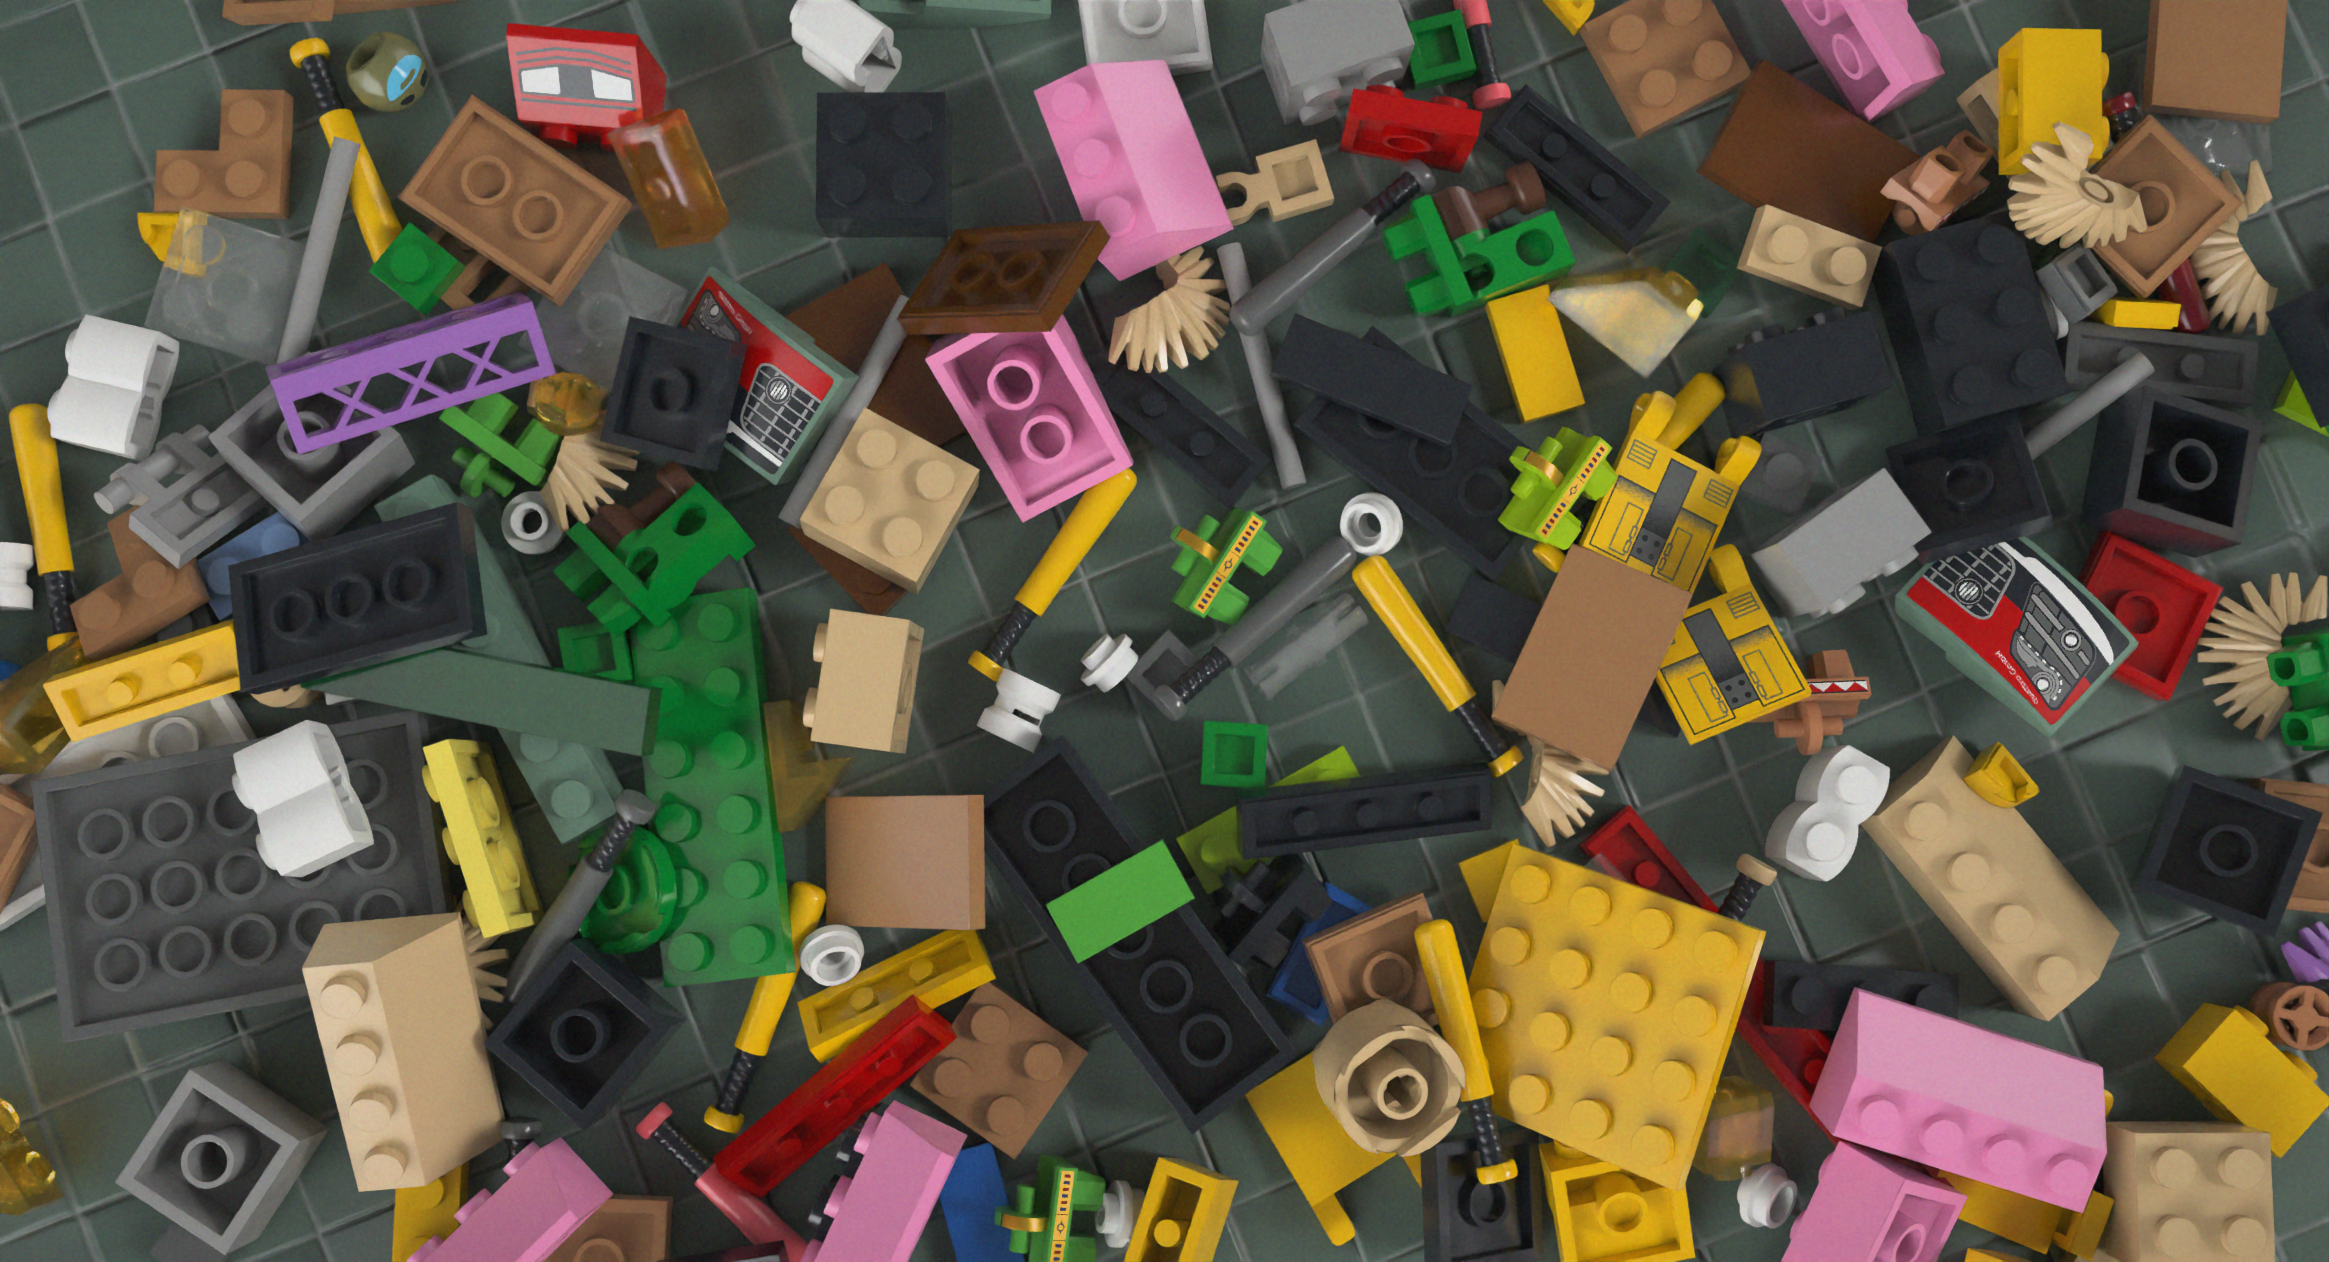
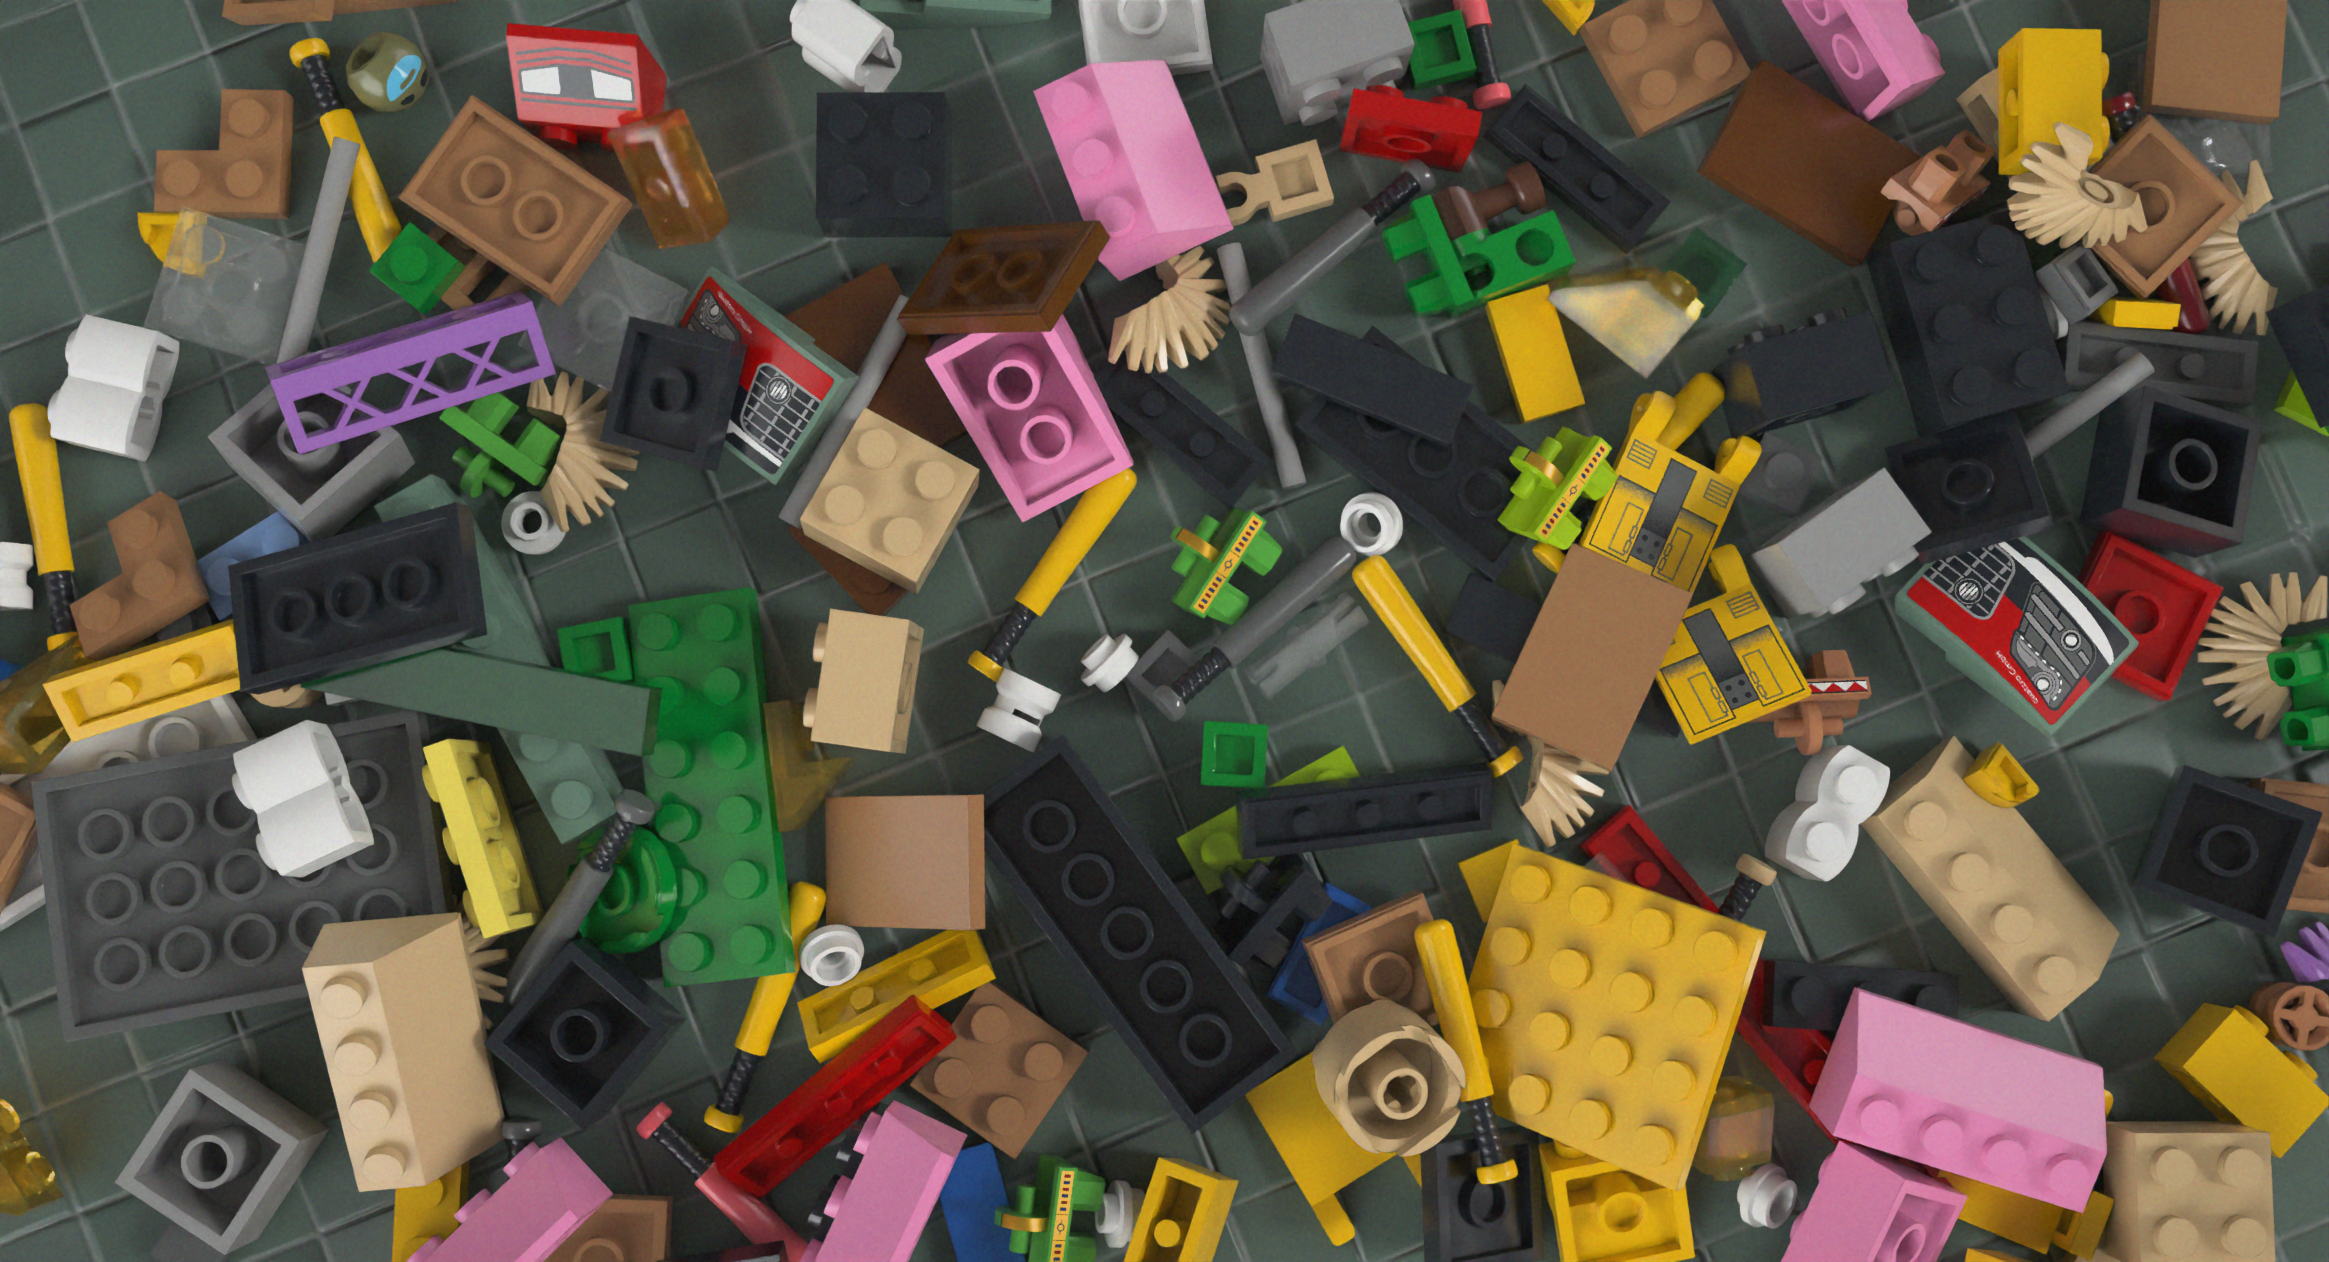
light grey plate [94,424,269,569] -> none
clear yellow tile [535,372,601,436] -> none
green hips [553,460,756,638] -> none
bright green tile [1046,839,1195,963] -> none
tan plate [1737,204,1882,310] -> none

